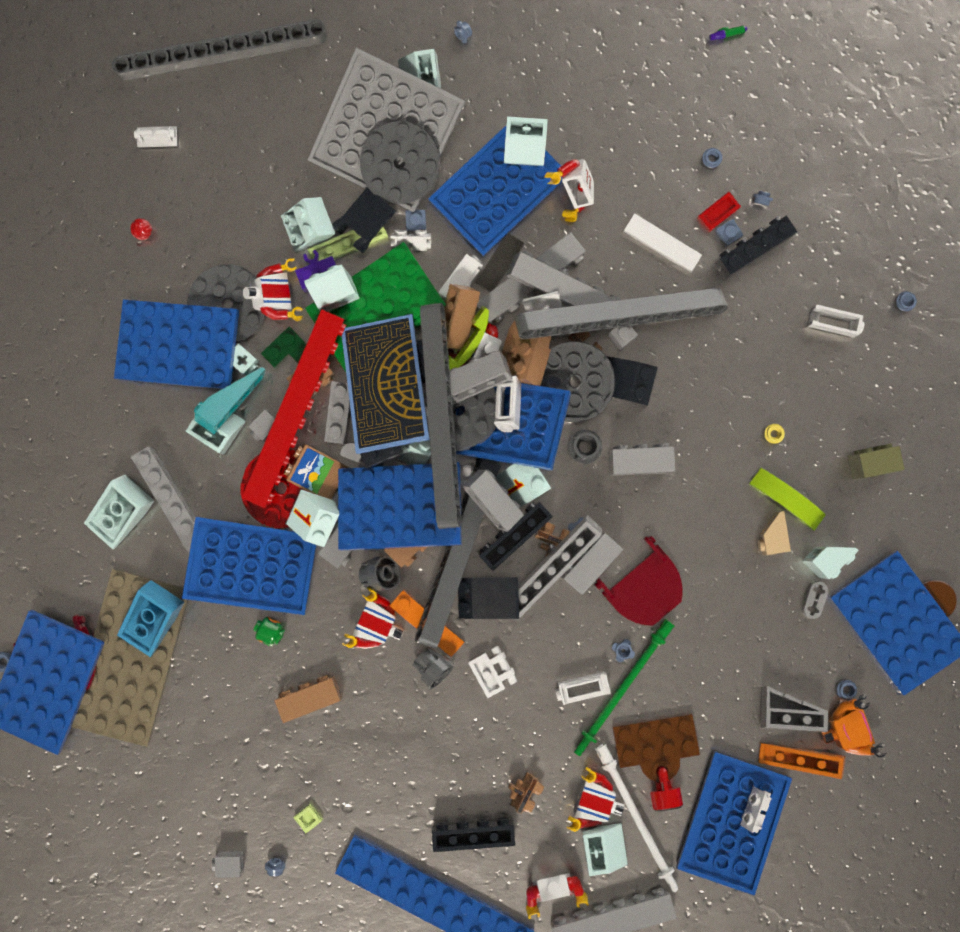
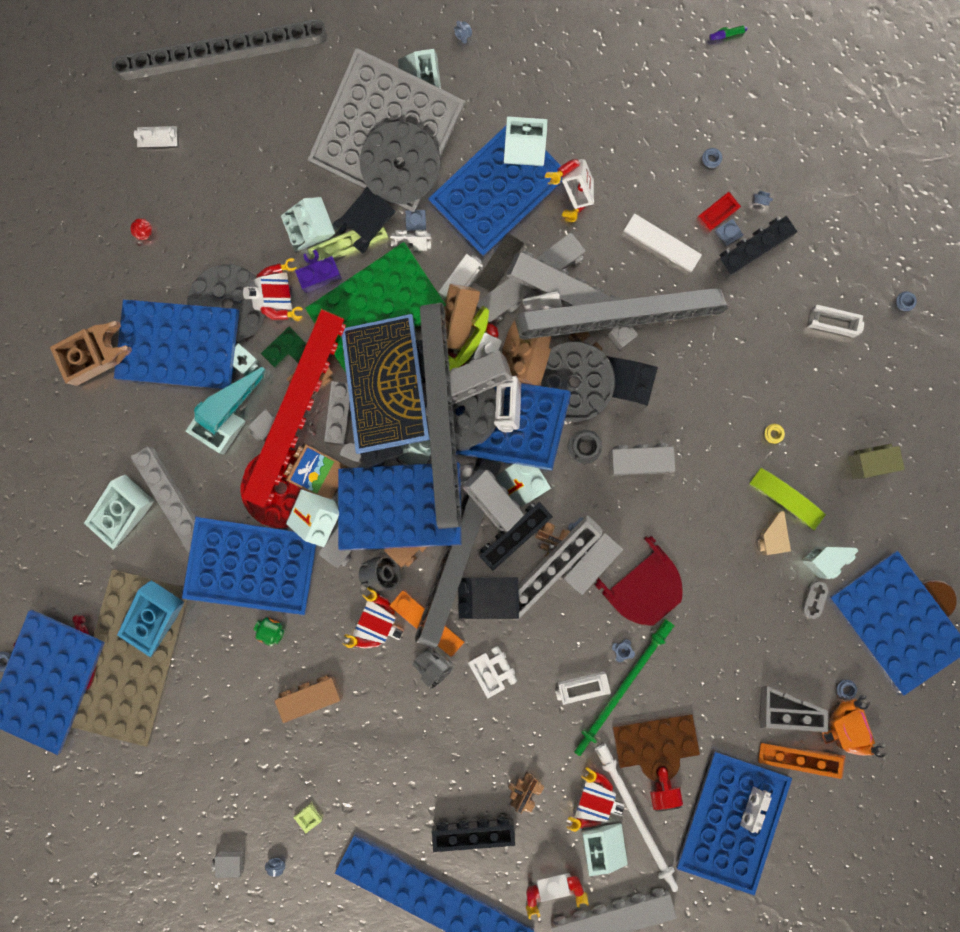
light aqua slope [304,265,360,312] -> none
none -> medium nougat brick [50,321,132,386]

